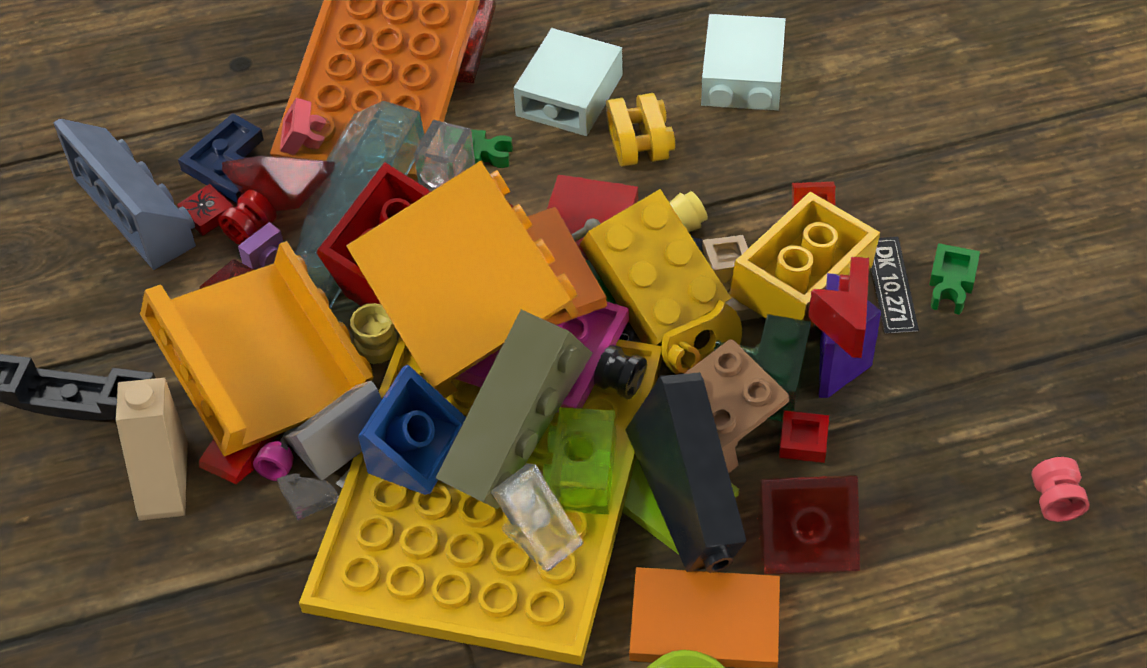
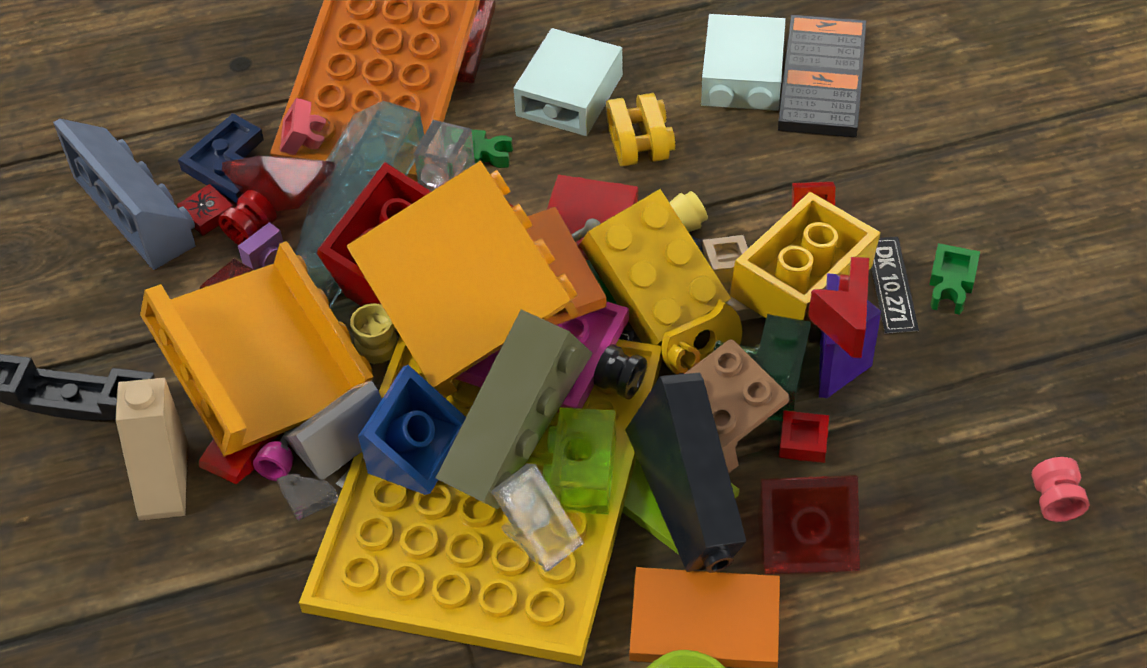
none -> tile [778,15,866,138]

